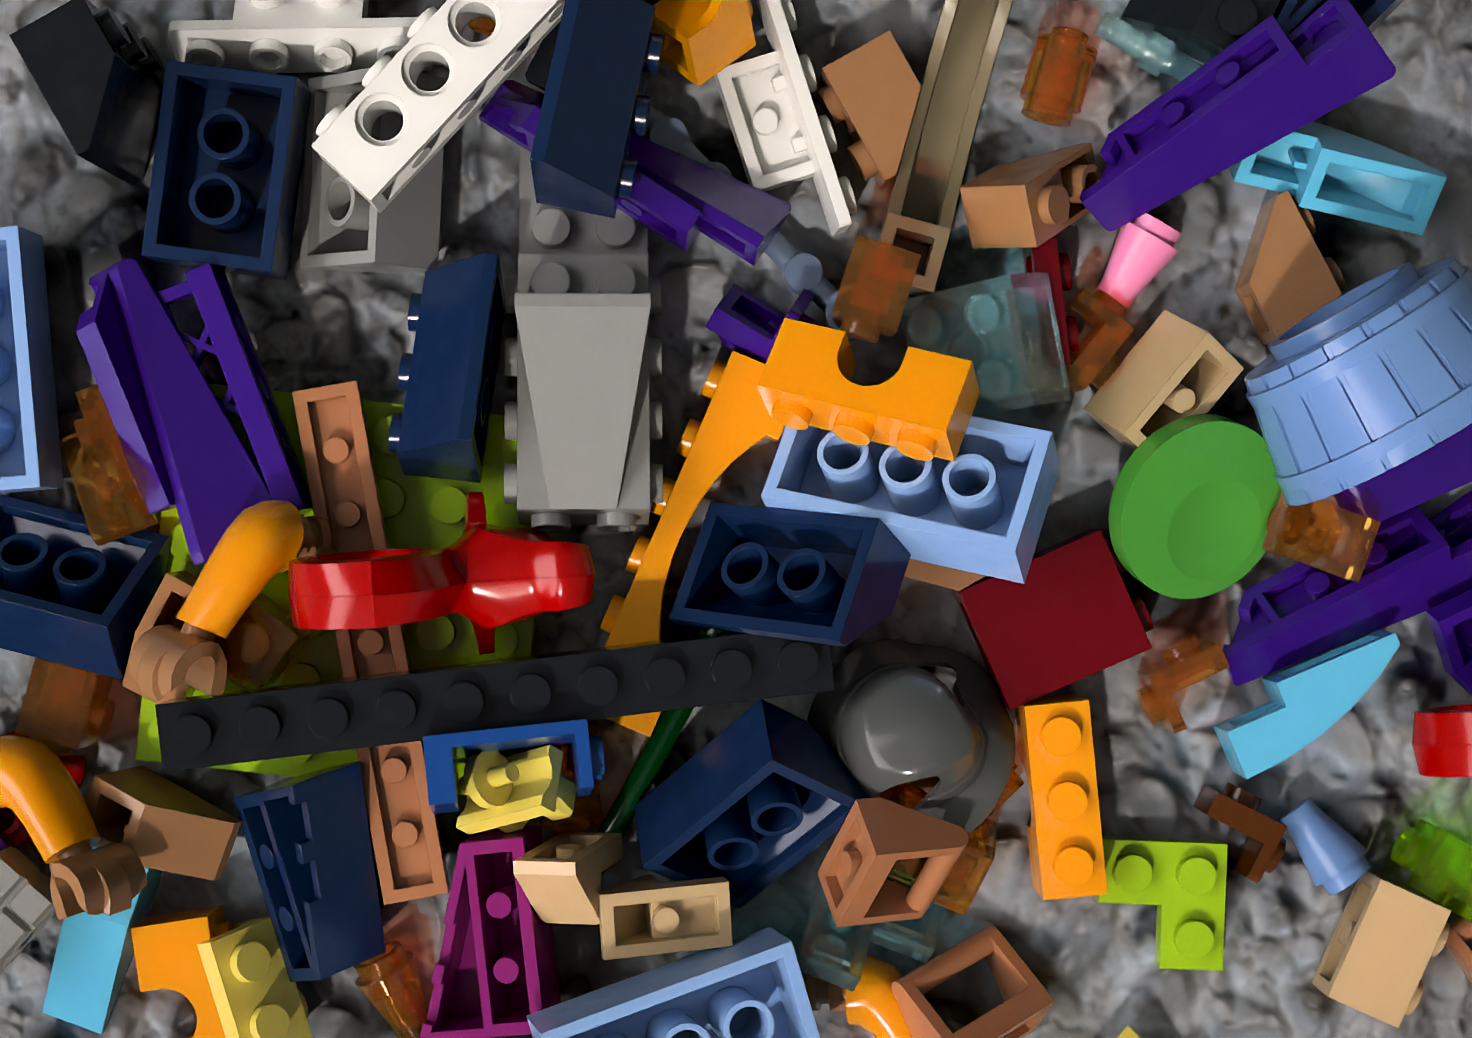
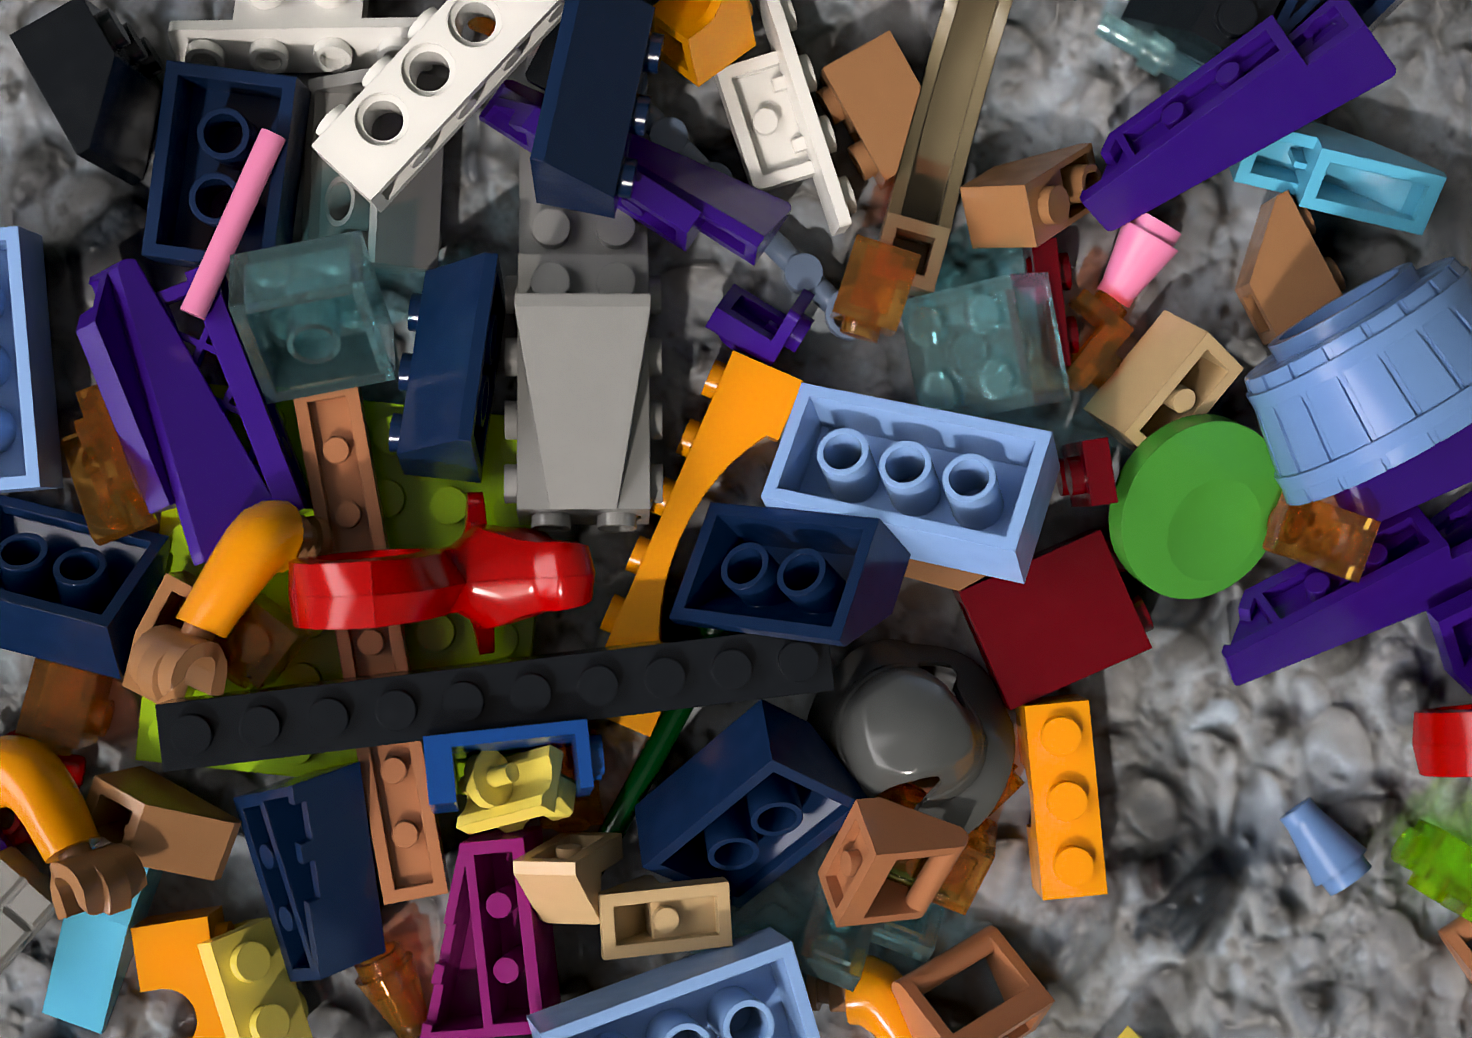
light orange arch [757,318,980,462] -> none
clear orange brick [1019,26,1098,127] -> none
lime plate [1094,836,1228,971] -> none
clear orange bracket [1136,635,1230,734] -> none
reddish brown bracket [1193,782,1287,883] -> none
medium azure slope [1213,630,1400,779] -> none
tan brick [1311,871,1451,1028] -> none
none -> bright pink bar [180,128,286,320]
none -> clear light blue brick [228,230,396,404]
none -> dark red plate [1056,437,1118,507]

